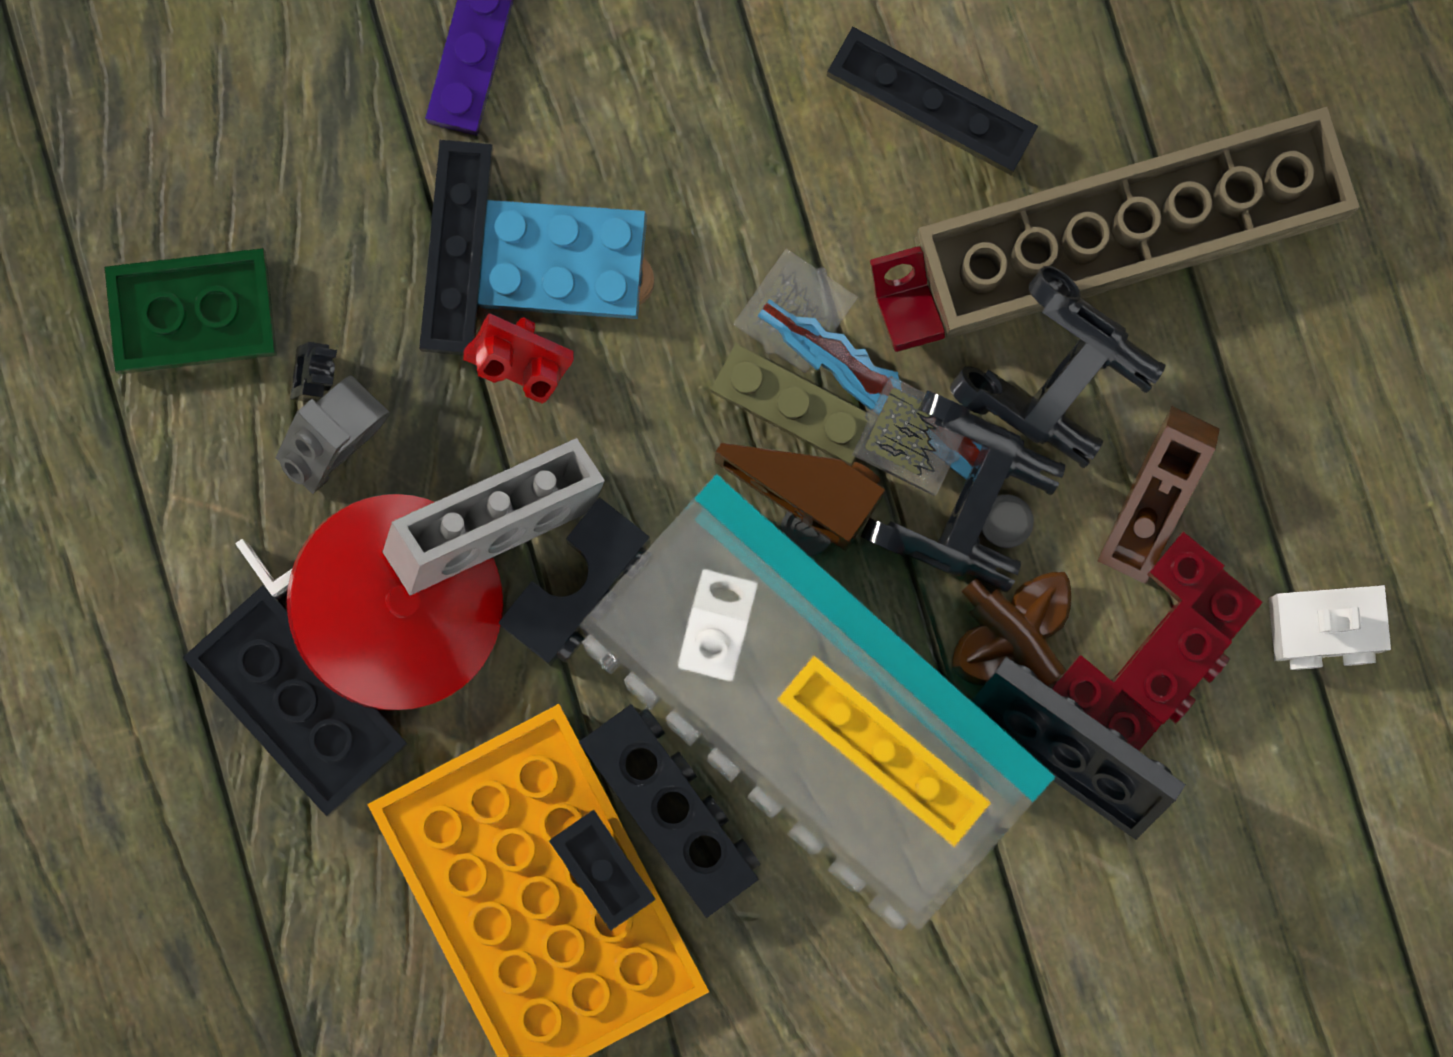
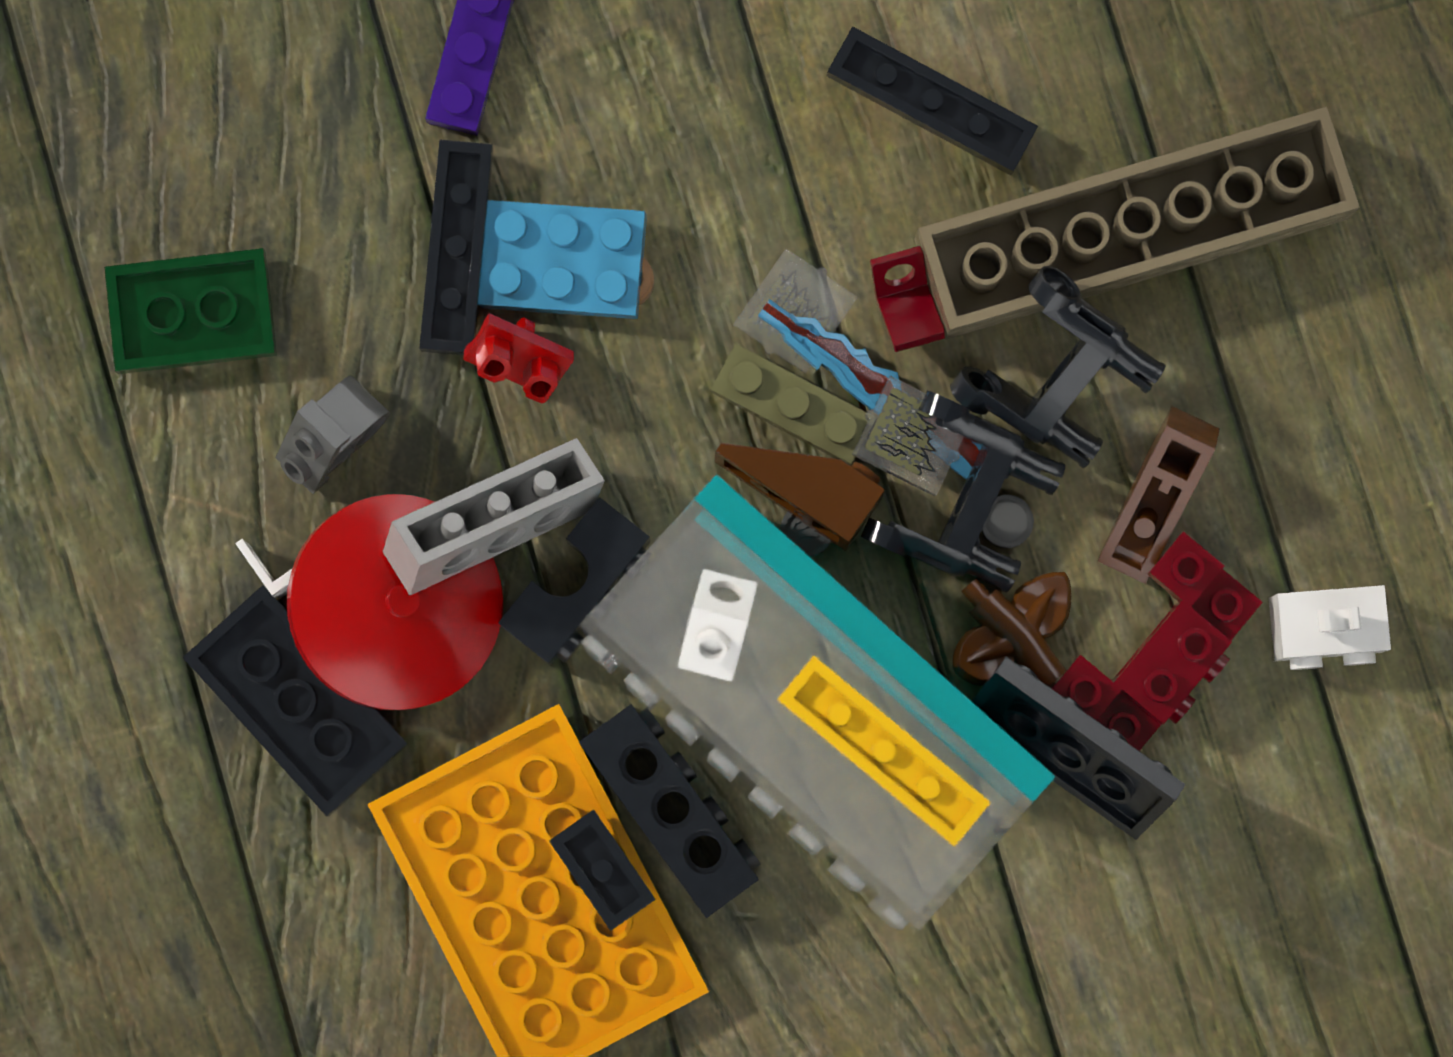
black plate [290,342,337,402] -> none

